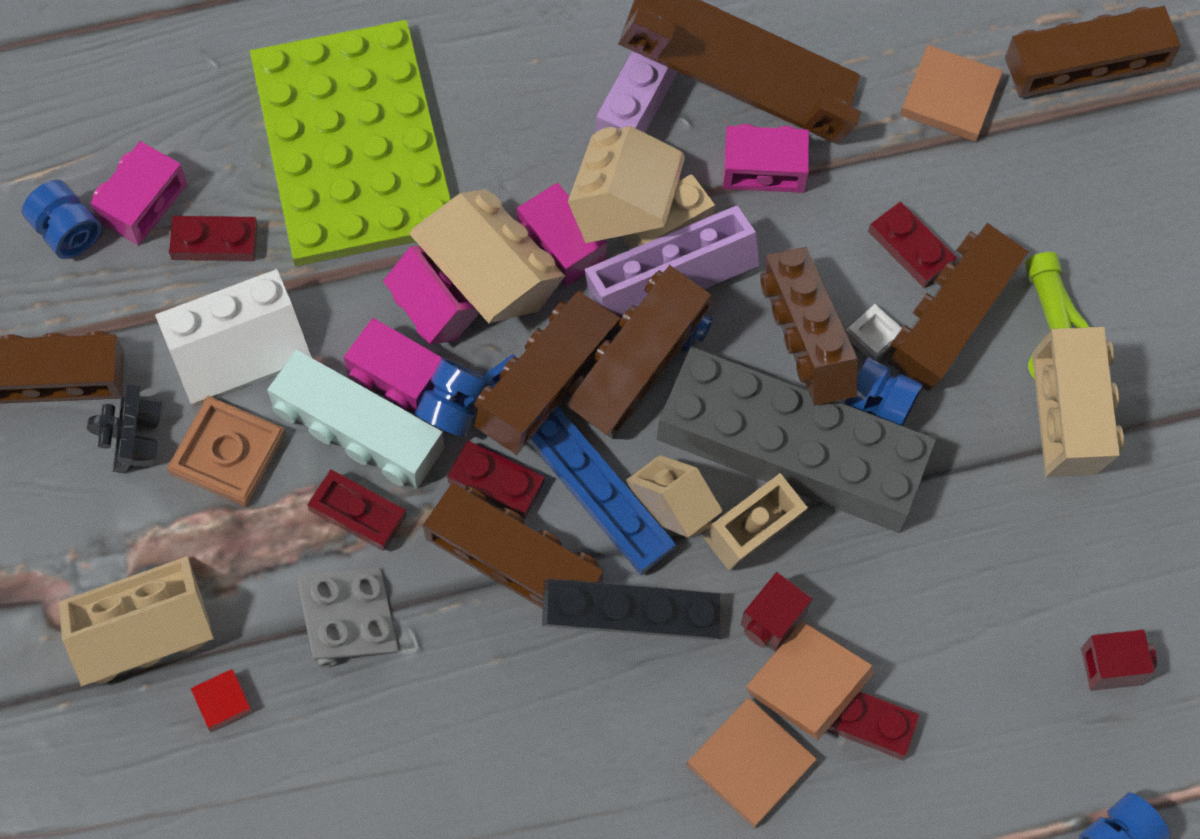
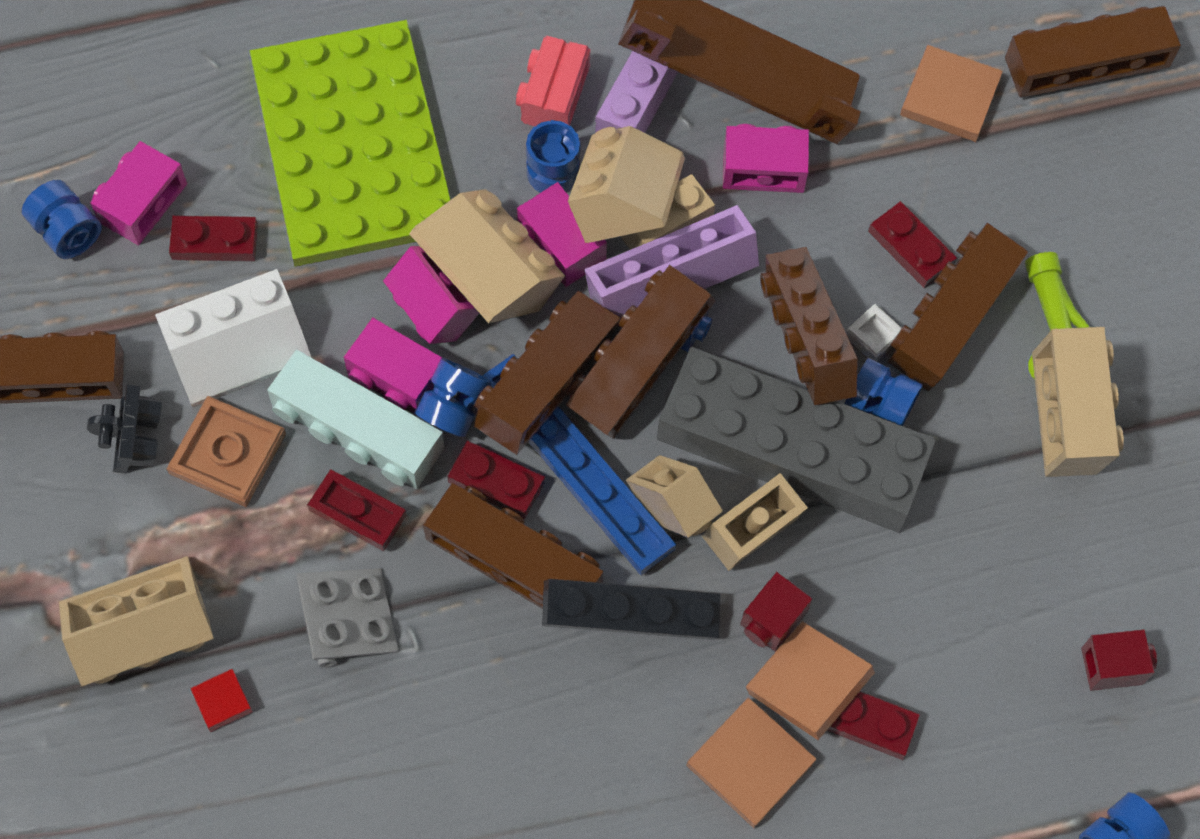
none -> coral brick [516,36,590,126]
none -> blue wheel [526,120,580,193]

